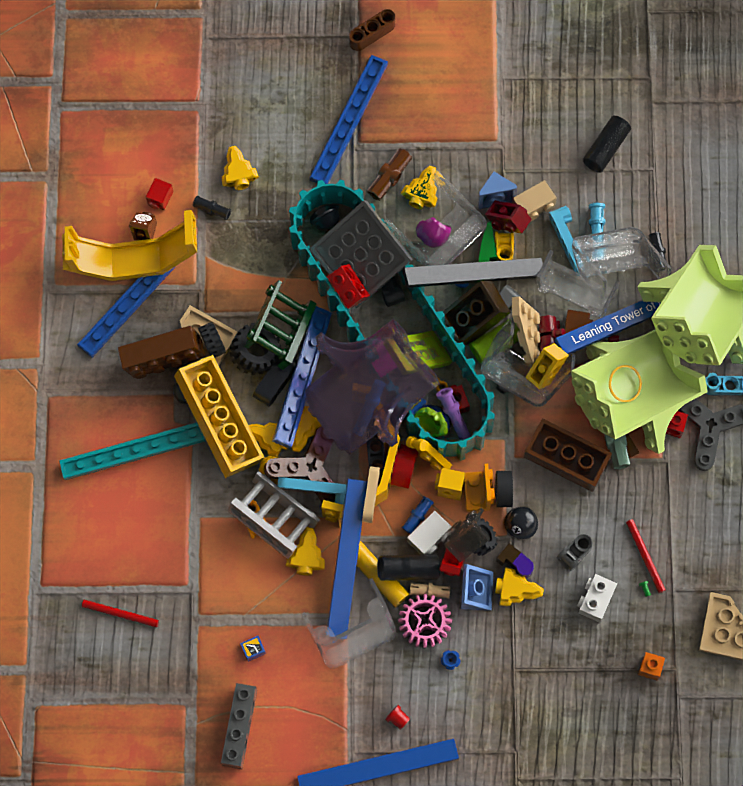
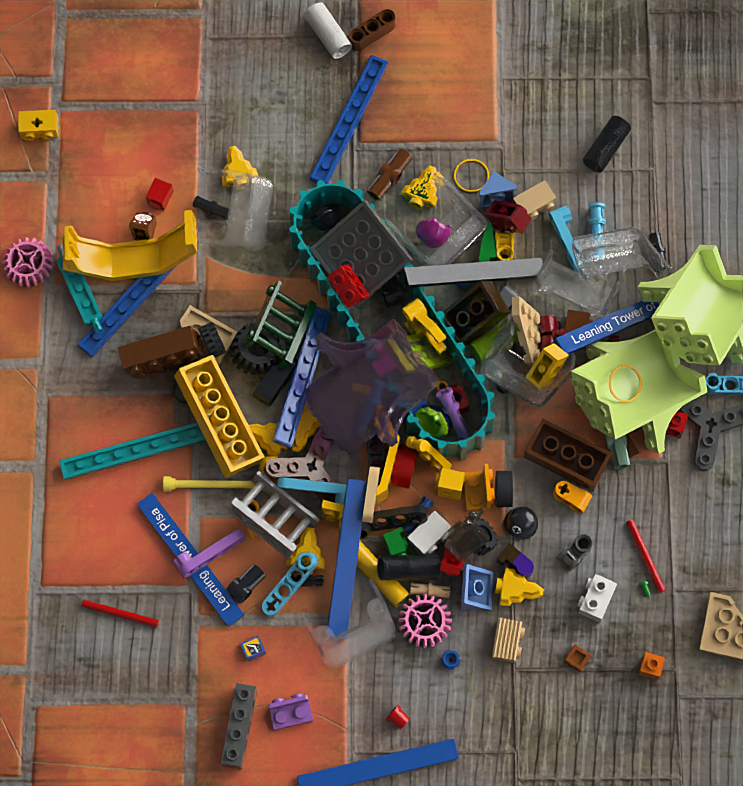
none -> bright pink gear [2,237,53,288]
none -> yellow brick [19,110,58,141]
none -> teal plate [56,244,103,334]
none -> blue tile [137,493,245,627]
none -> light yellow piece [163,476,256,492]
none -> medium lavender beam [173,529,246,578]
none -> clear windscreen [197,166,273,252]
none -> black piece [226,564,266,604]
none -> medium azure beam [262,552,318,615]
none -> medium lavender bracket [268,693,313,731]
none -> black axle [291,575,324,586]
none -> white piece [304,3,352,59]
none -> black beam [360,505,428,540]
none -> green brick [383,528,409,555]
none -> yellow piece [401,298,447,354]
none -> yellow piece [454,159,489,193]
none -> tan brick [491,618,525,664]
none -> light orange piece [553,481,592,514]
none -> dark orange tile [564,644,591,672]

